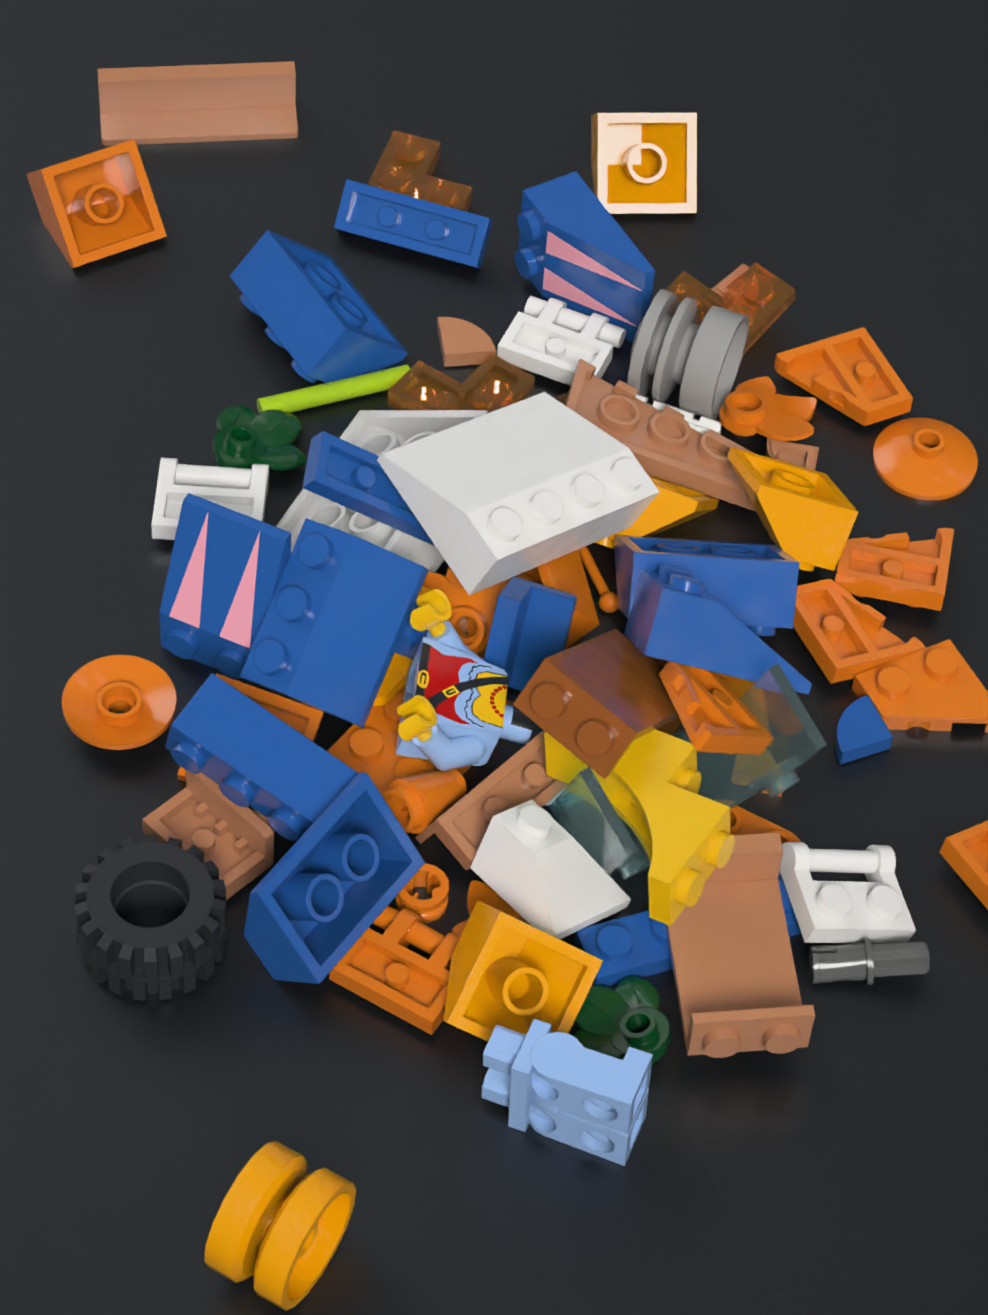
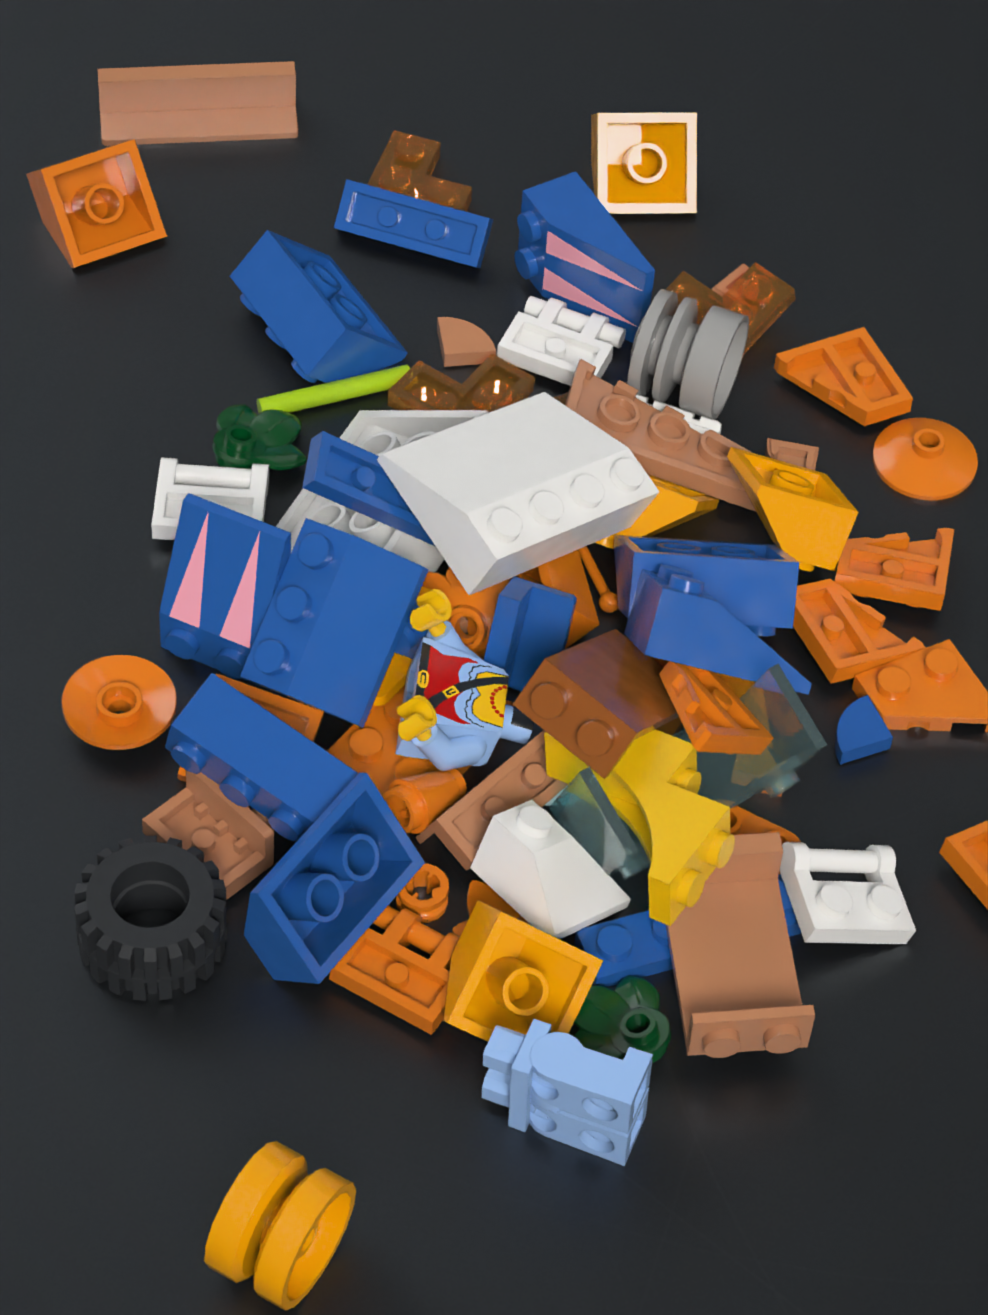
orange plate [719,376,817,441] -> none
dark grey axle [809,937,930,985] -> none

